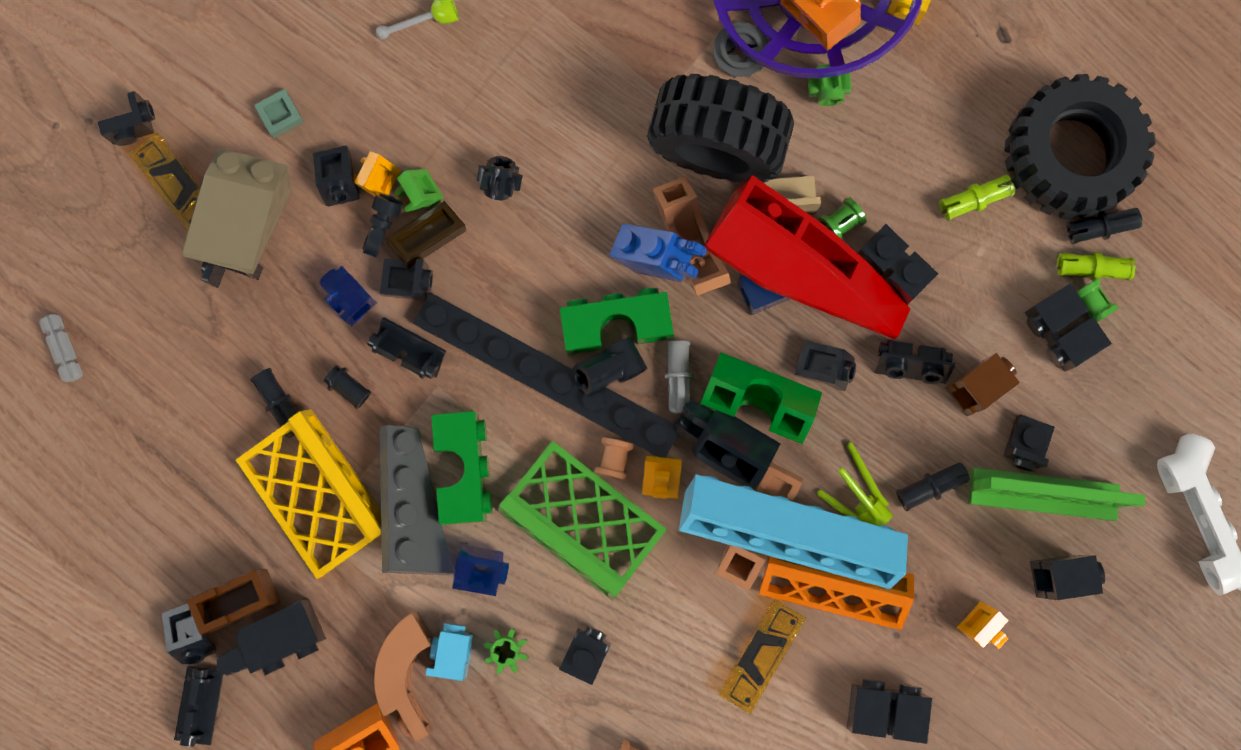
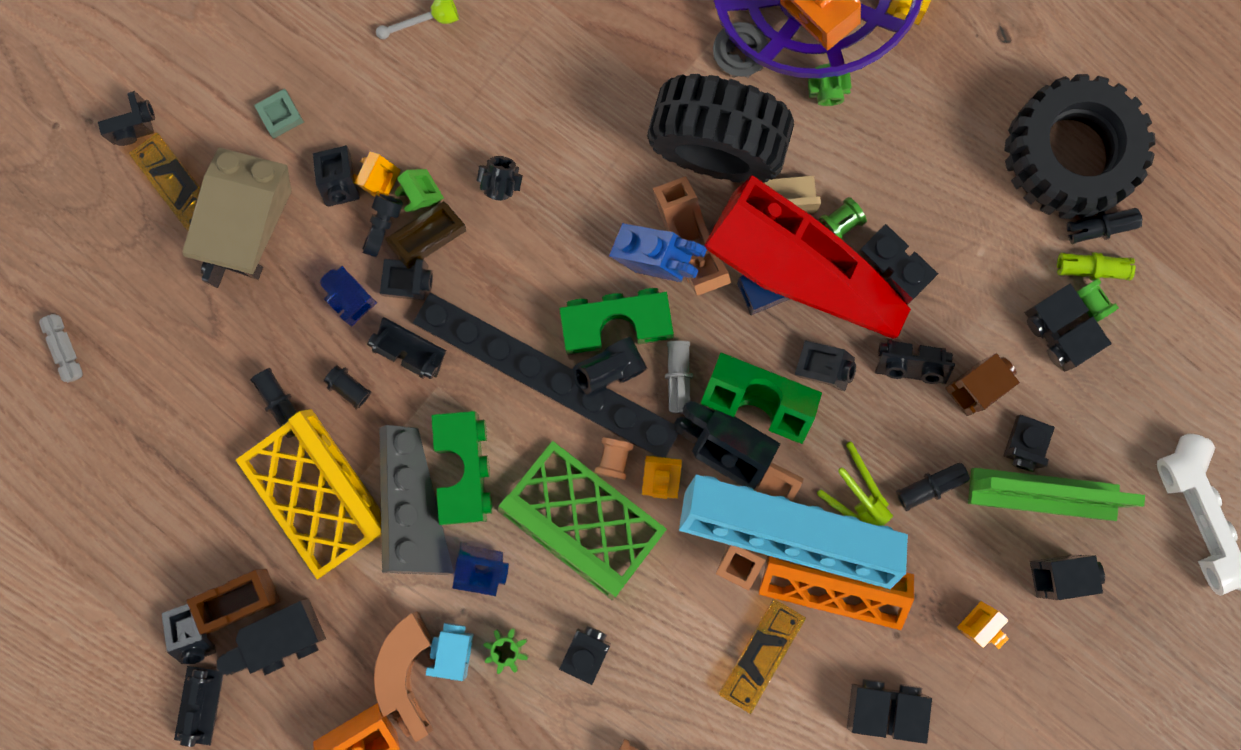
lime pin [939,174,1015,221] -> none

